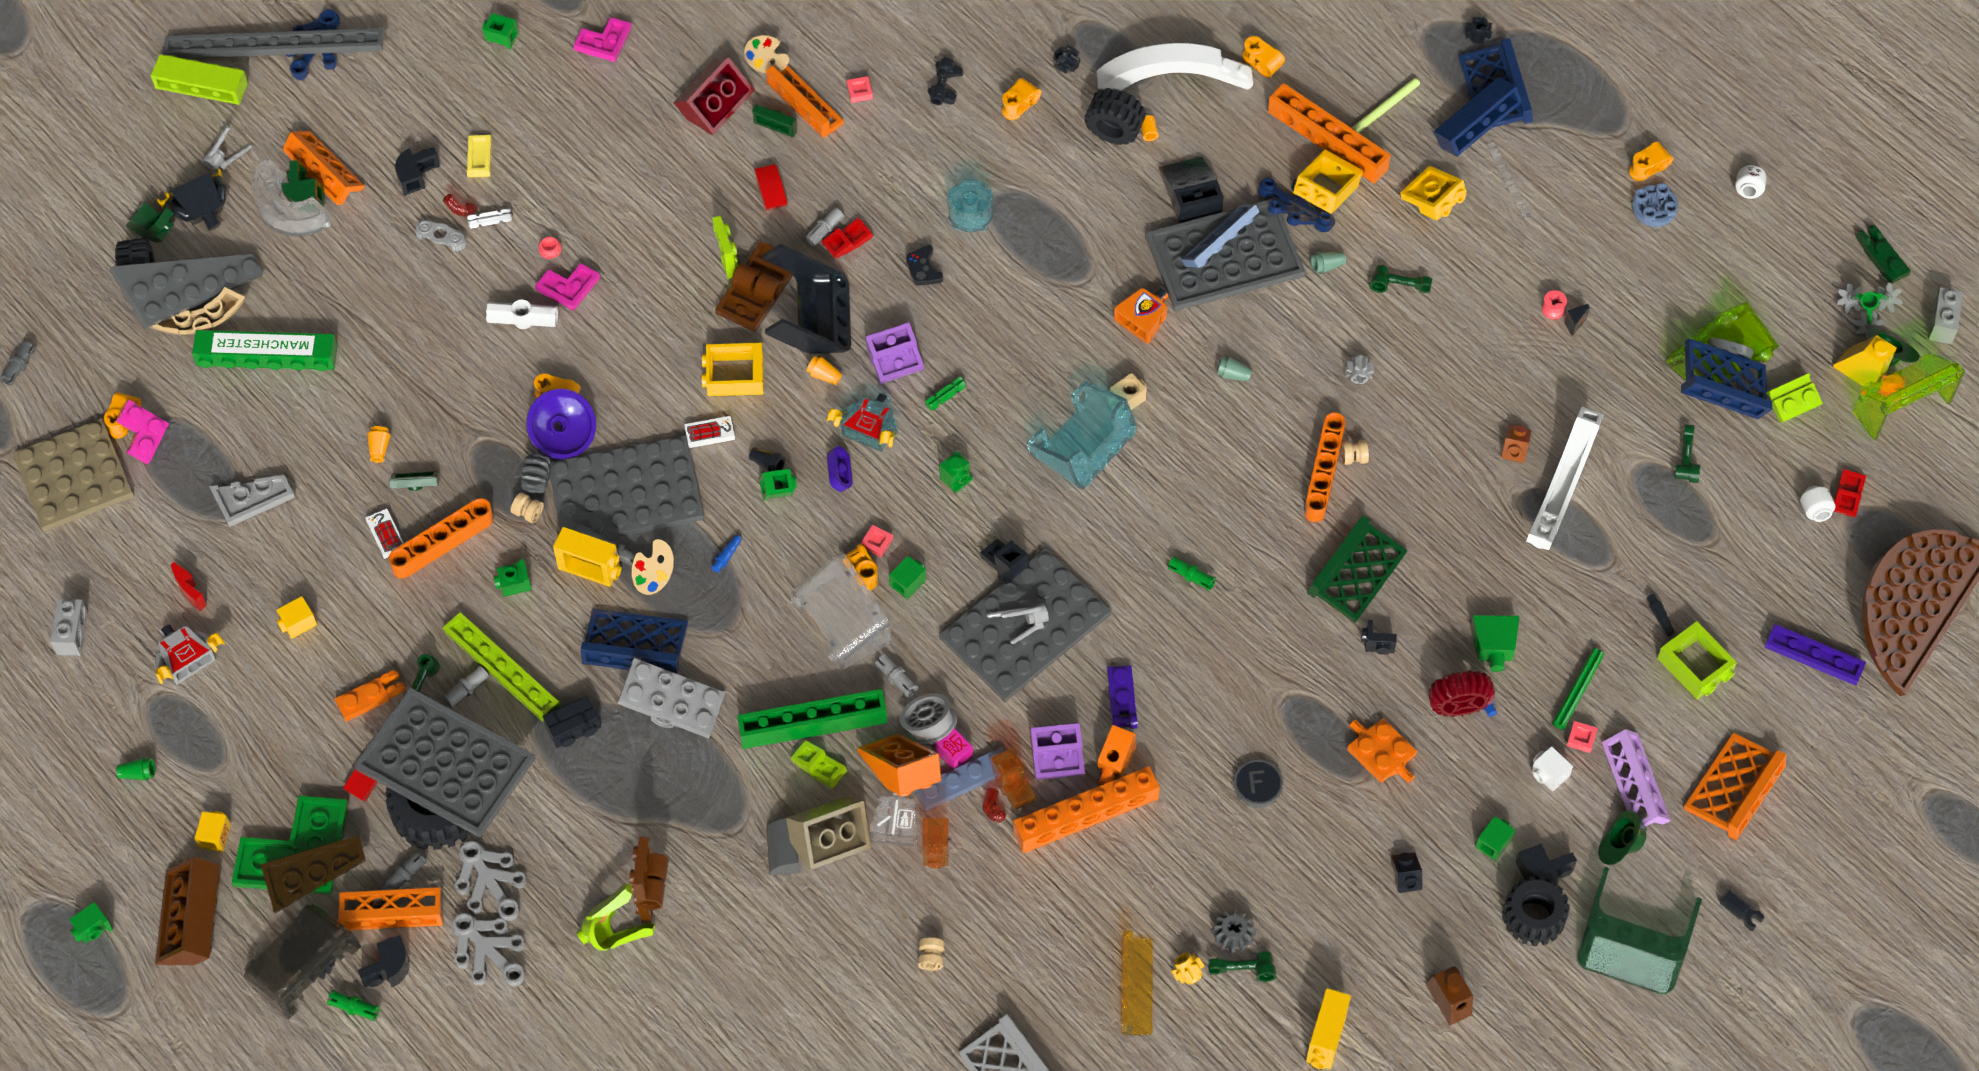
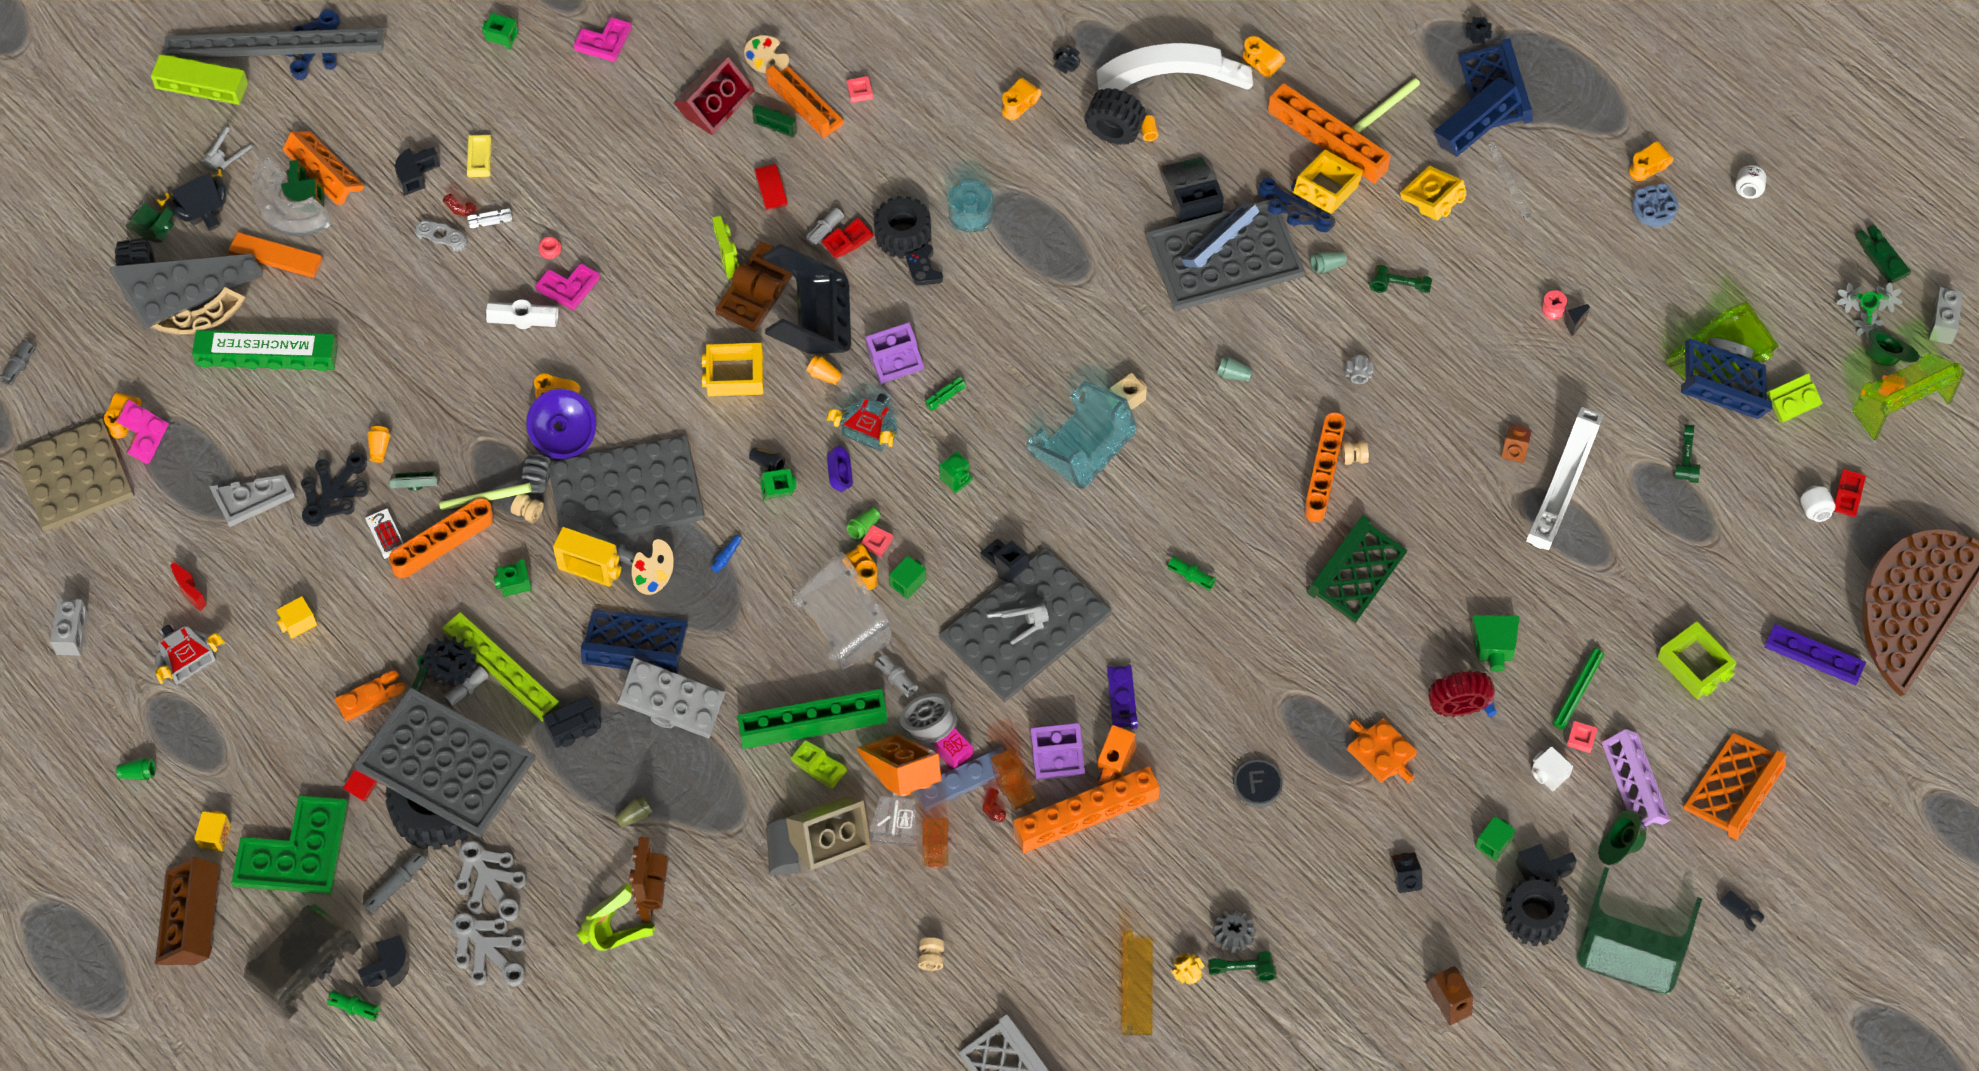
green brick [69,902,113,943] -> none
dark brown wing [261,835,366,913] -> none
orange fence [338,887,443,931] -> none
tile [684,416,735,448] -> none
black piece [928,58,963,106] -> none
orange torso [1114,288,1169,344] -> none
yellow window [1306,988,1351,1069] -> none
black bracket [1361,620,1397,655] -> none
black animal [1647,594,1674,636] -> none
yellow slope [1833,335,1896,392] -> none
none -> orange tile [228,232,323,278]
none -> black plant [301,453,369,527]
none -> black gear [422,635,477,687]
none -> yellowish green bar [440,483,532,511]
none -> olive cone [614,795,653,829]
none -> bright green cone [846,507,880,540]
none -> black tyre [874,196,931,259]

